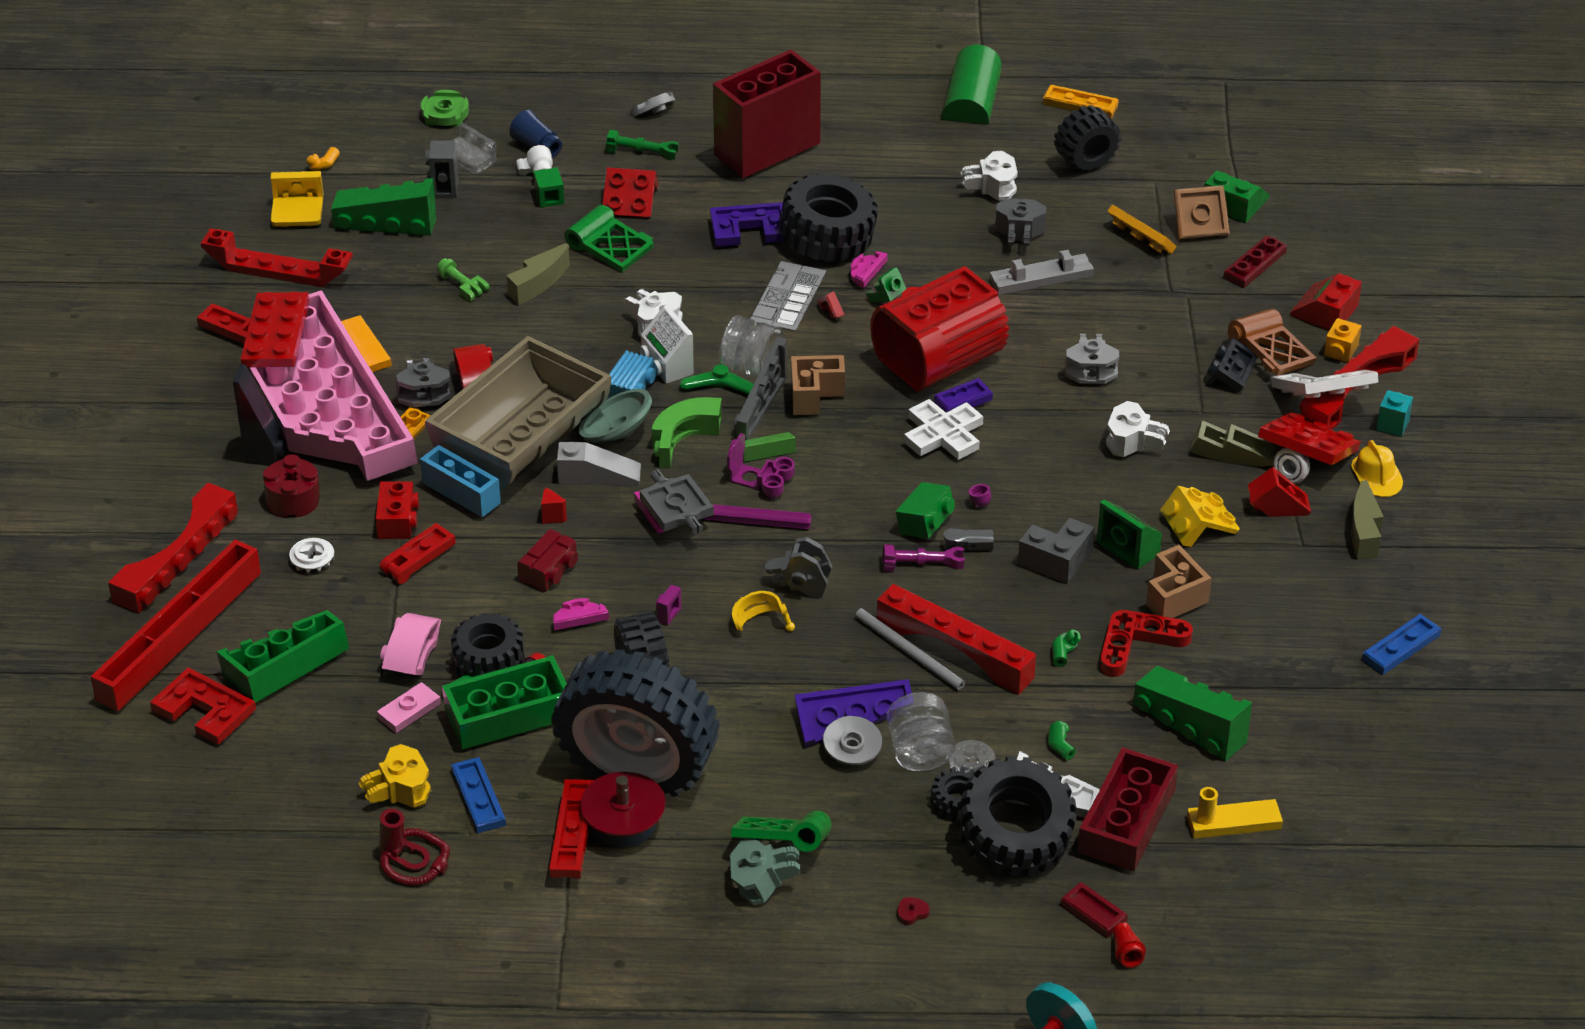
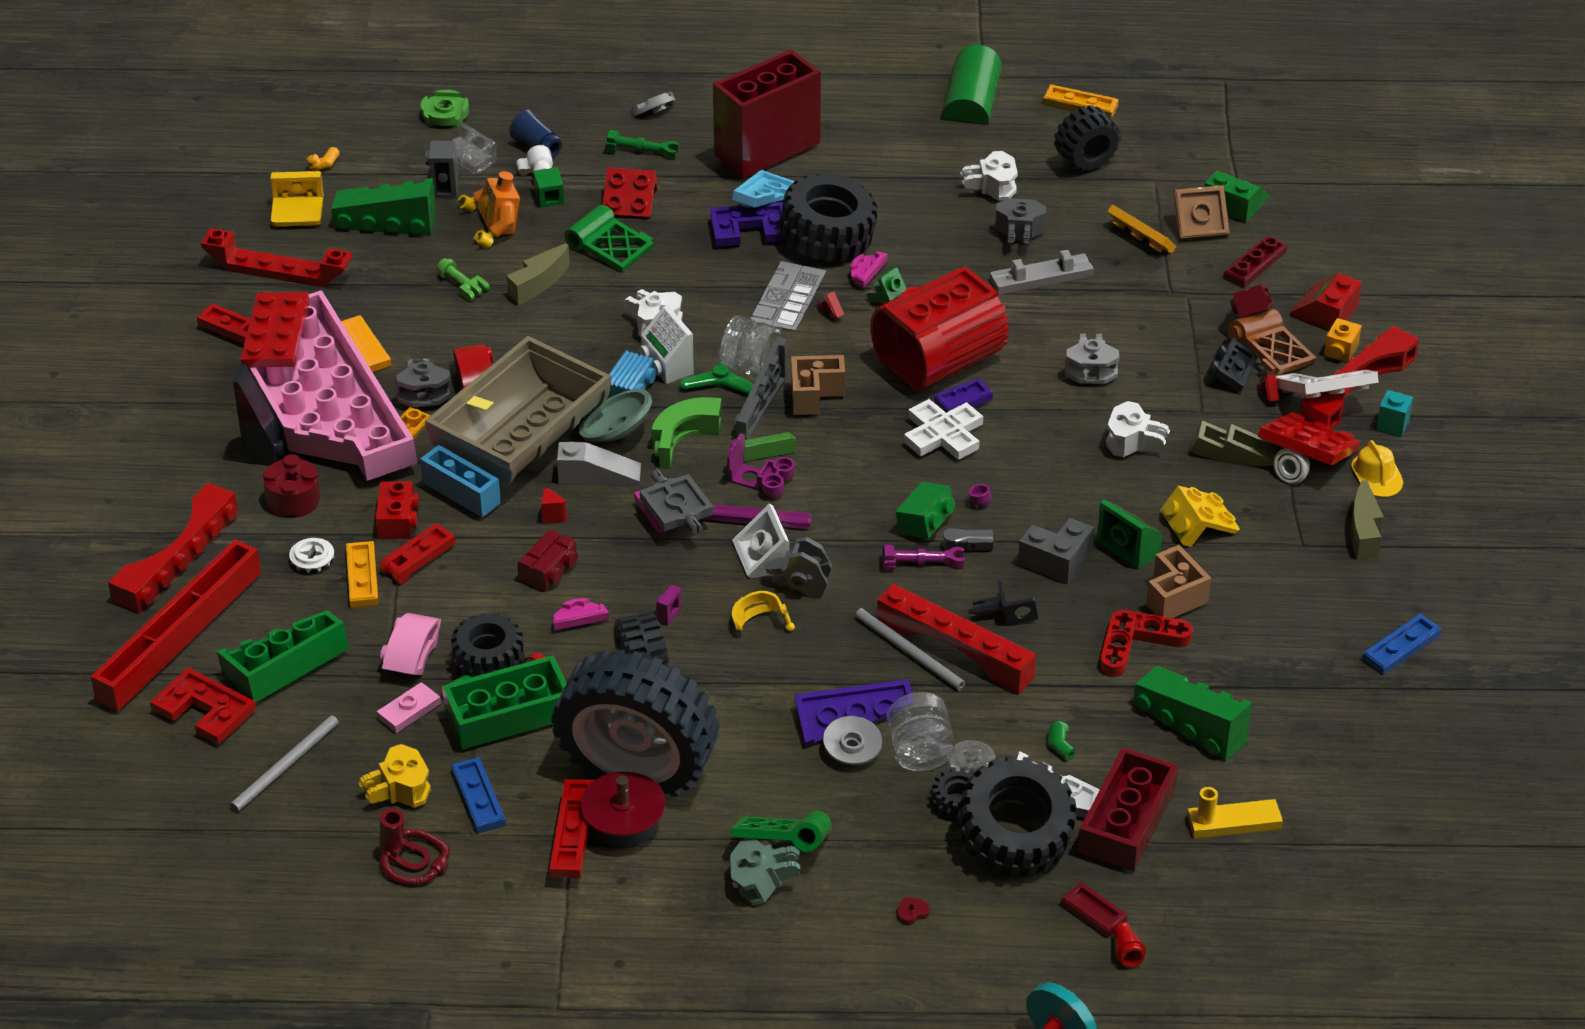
green arm [1052,629,1081,667] -> none
red slope [1248,467,1311,517] -> none
none -> light grey piece [230,715,339,813]
none -> light orange tile [346,541,379,608]
none -> orange torso [457,171,520,248]
none -> light yellow piece [466,396,494,411]
none -> medium azure wing [732,170,795,208]
none -> white slope [732,504,789,578]
none -> black bracket [973,581,1038,626]
none -> dark red brick [1230,284,1273,317]
none -> red tile [1259,374,1279,402]

